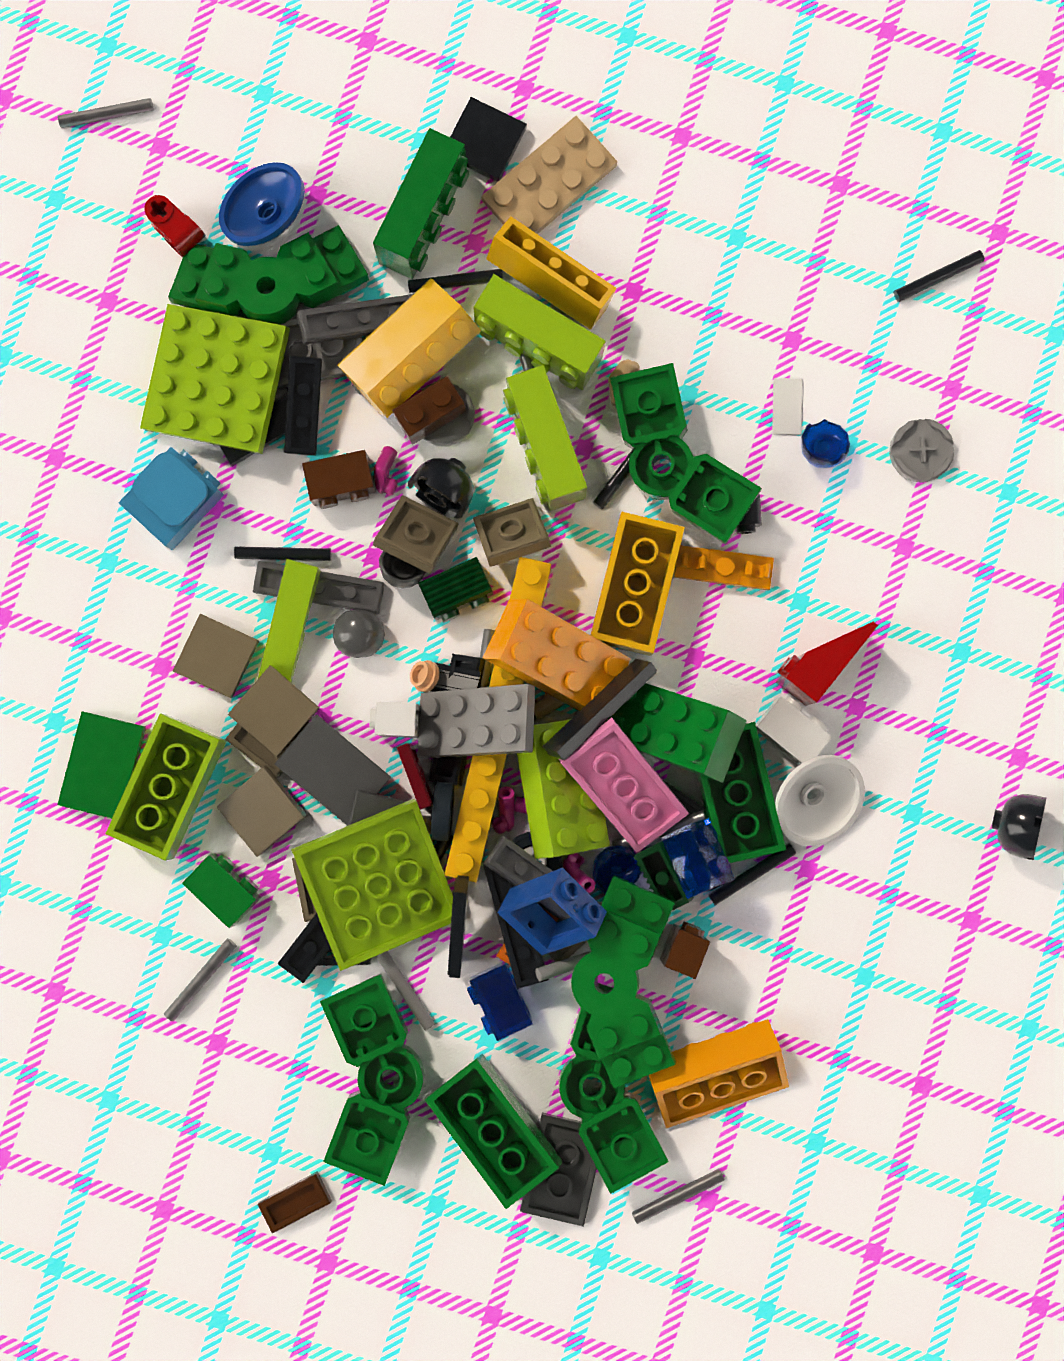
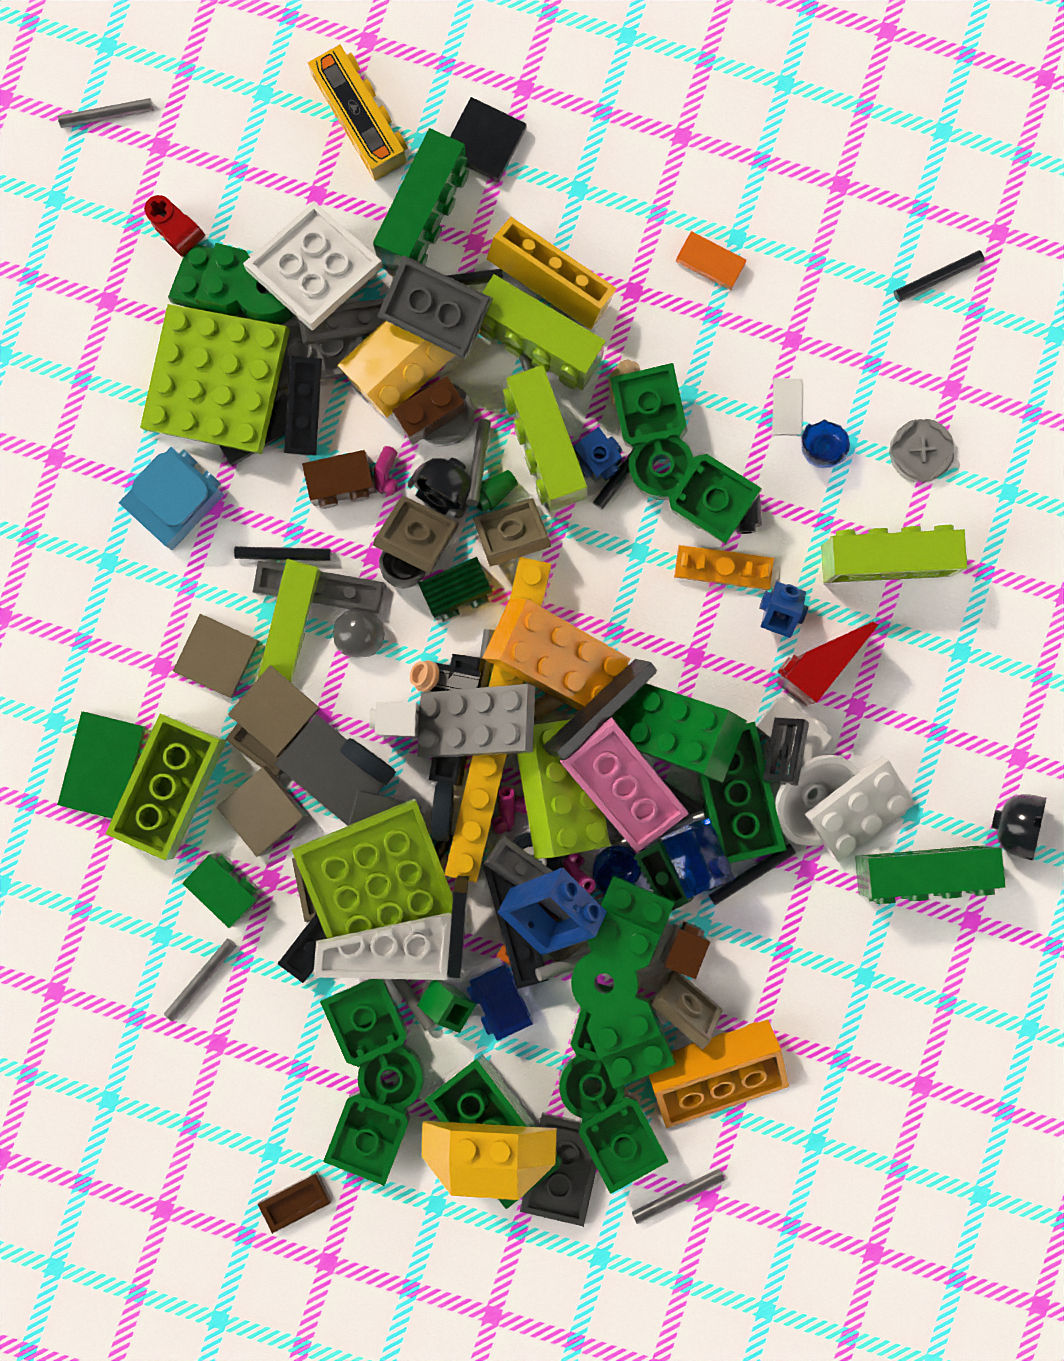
blue dish [219,162,305,246] -> none
dark red tile [396,743,434,810] -> none
tan plate [481,115,618,234] -> none
yellow brick [590,511,685,656] -> none
none -> white plate [243,201,383,331]
none -> yellow brick [307,44,408,181]
none -> white wing [313,913,452,980]
none -> black bush [340,738,396,785]
none -> dark grey tile [377,255,493,359]
none -> green brick [417,980,477,1033]
none -> yellow wedge [421,1121,557,1200]
none -> flat silver bar [466,419,491,506]
none -> green cone [476,469,518,513]
none -> blue brick [573,427,623,483]
none -> dark tan tile [651,970,723,1050]
none -> orange tile [675,231,747,290]
none -> blue brick [759,581,809,638]
none -> black tile [763,717,809,786]
none -> white plate [805,755,915,863]
none -> lime brick [821,524,967,583]
none -> green brick [855,845,1006,904]

